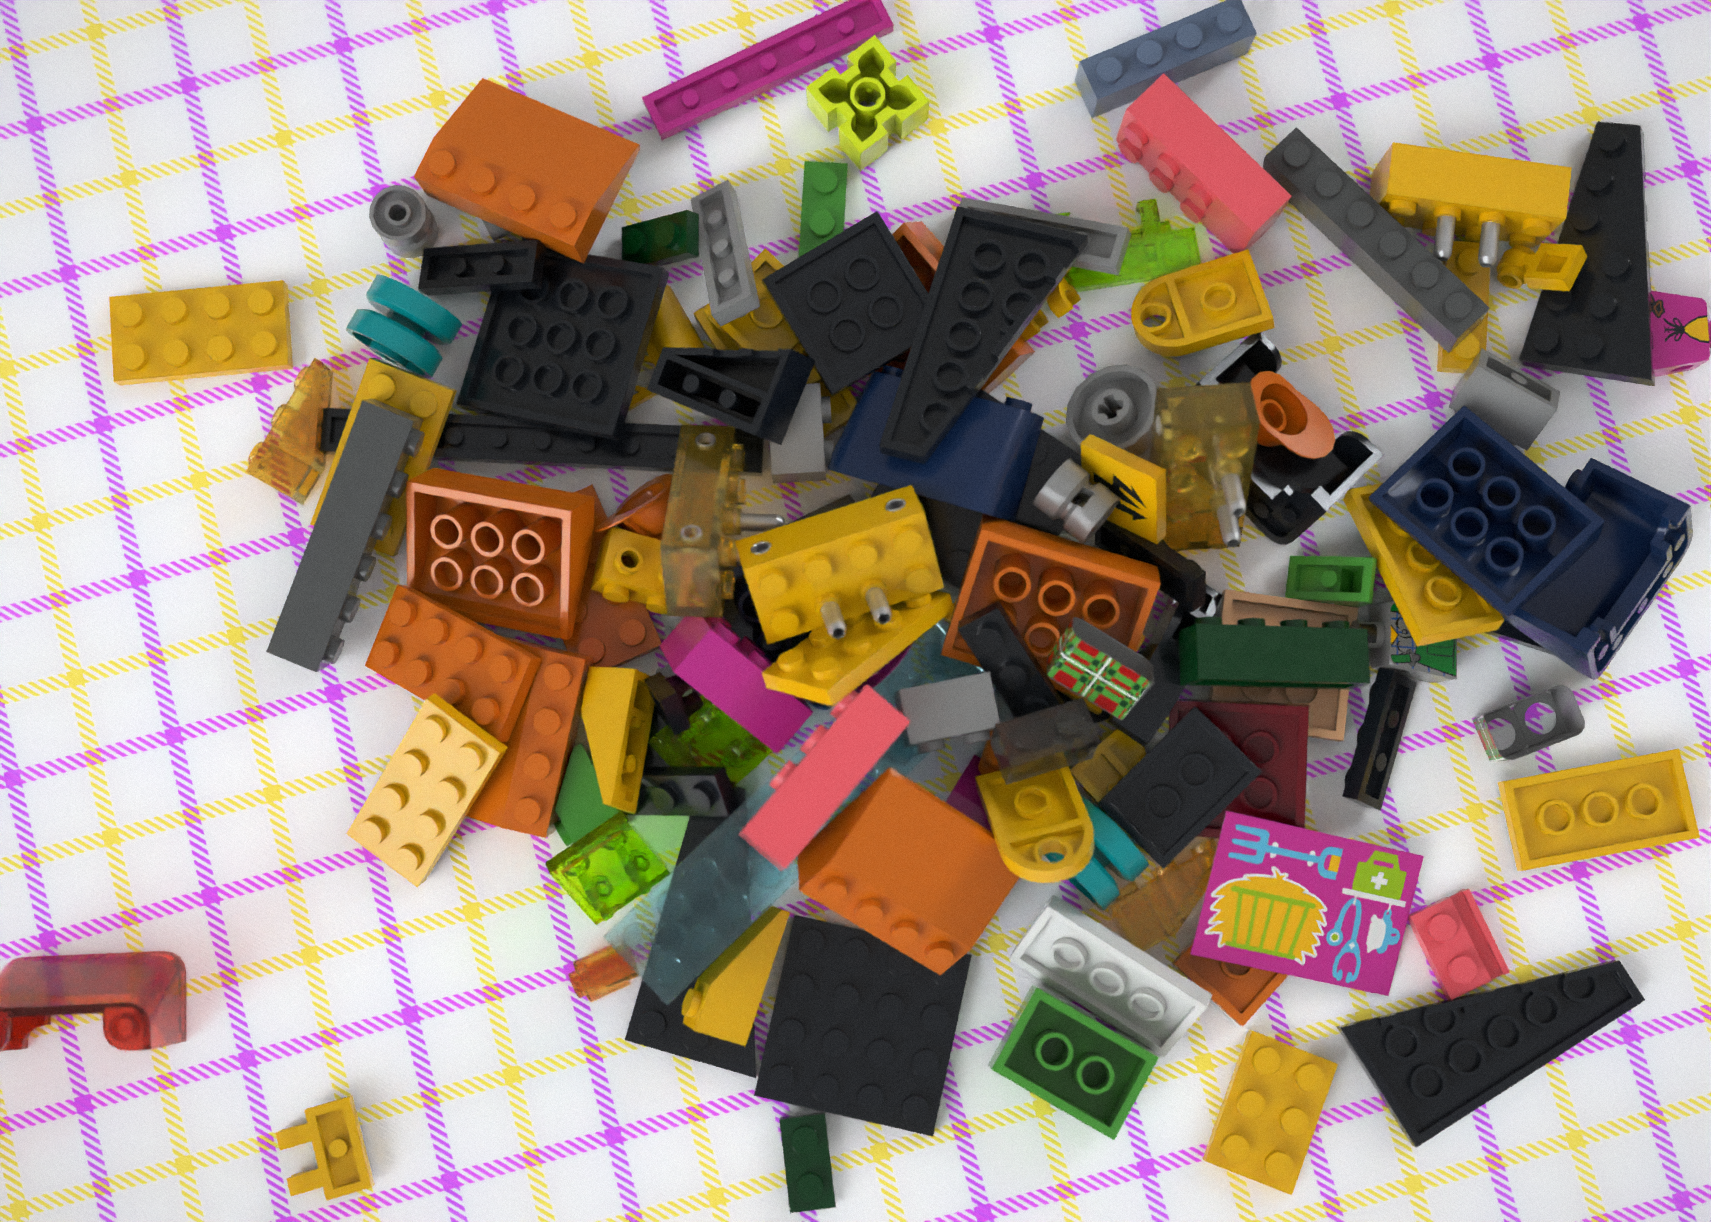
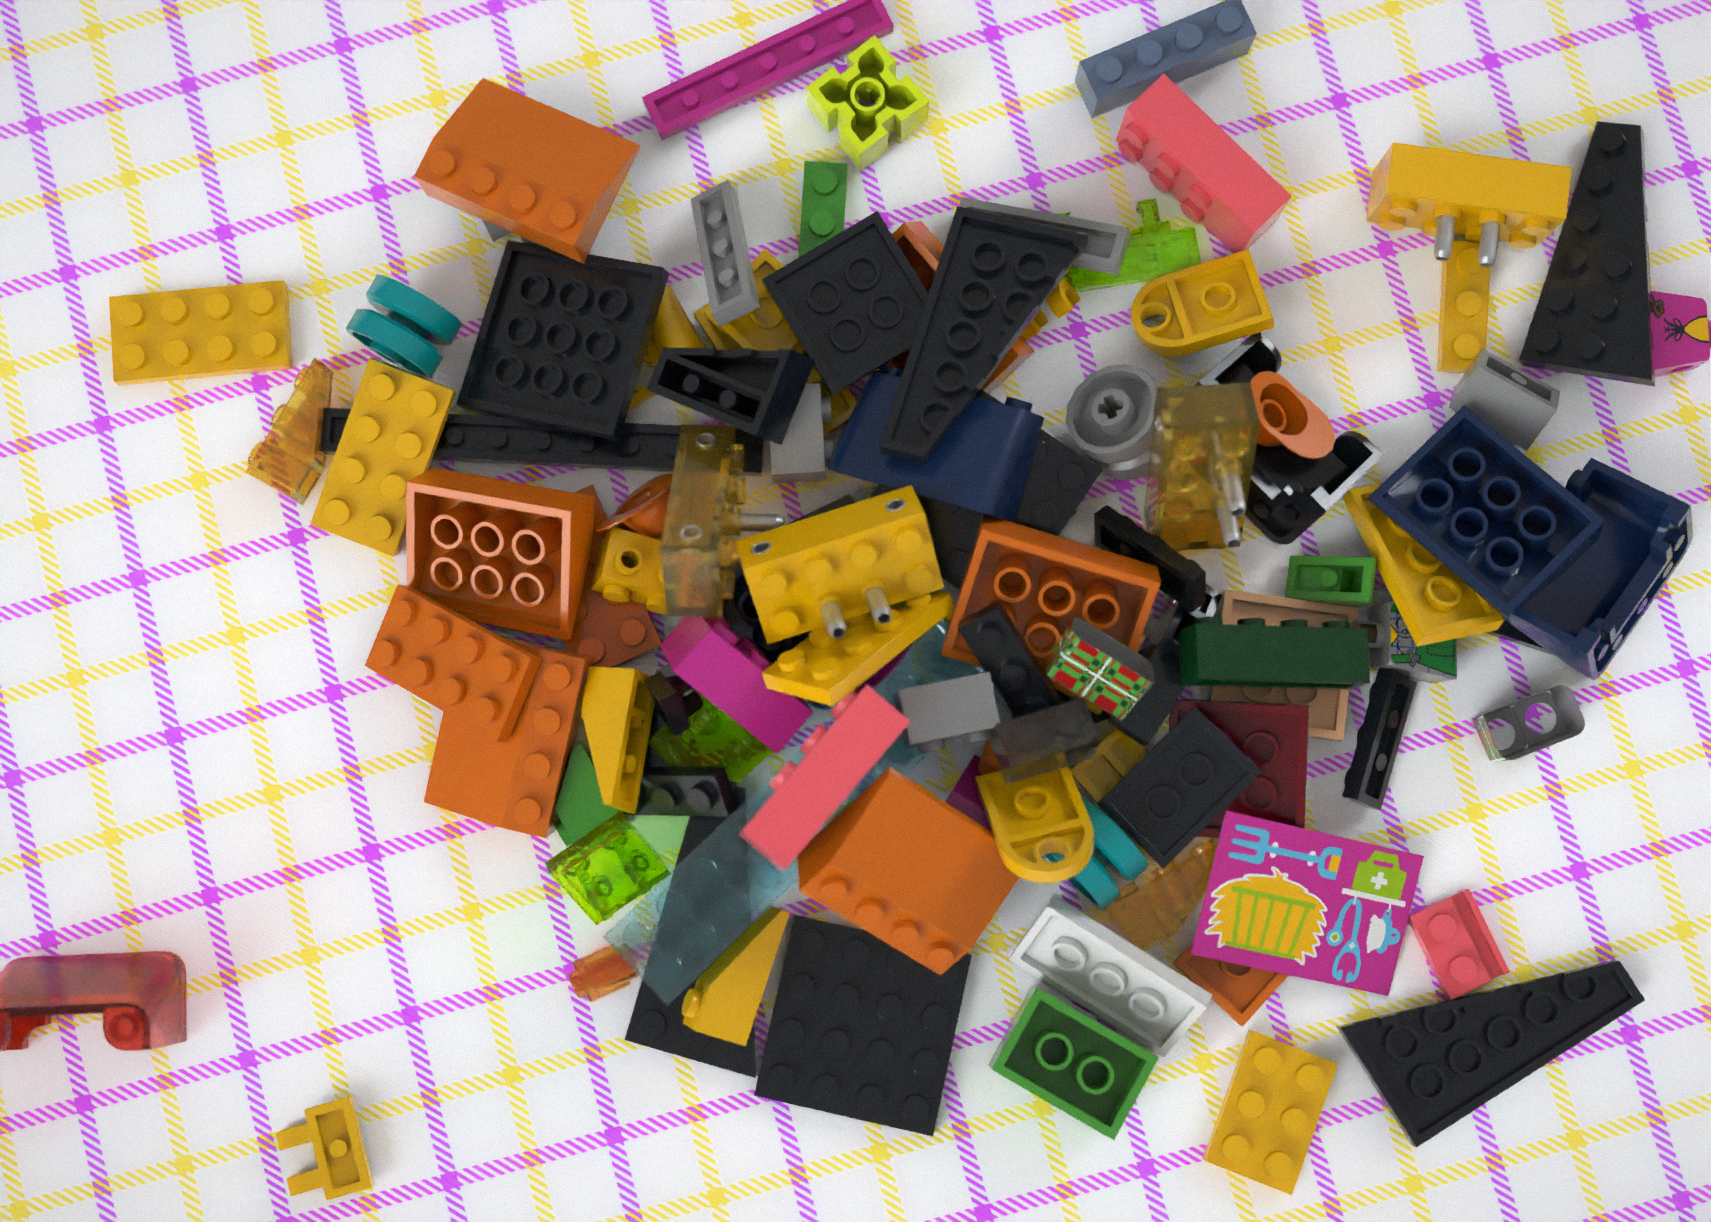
dark grey brick [266,399,425,673] -> none
yellow plate [346,693,508,887] -> none
light grey wheel [369,185,438,259] -> none
black plate [418,240,546,296] -> none
dark green plate [622,210,699,266] -> none
dark green plate [779,1112,836,1213] -> none
light grey wheel [1033,458,1120,544] -> none
yellow tile [1080,434,1166,544] -> none
dark grey brick [1263,127,1490,353] -> none
yellow plate [1496,243,1587,291] -> none
yellow plate [1497,749,1700,871] -> none

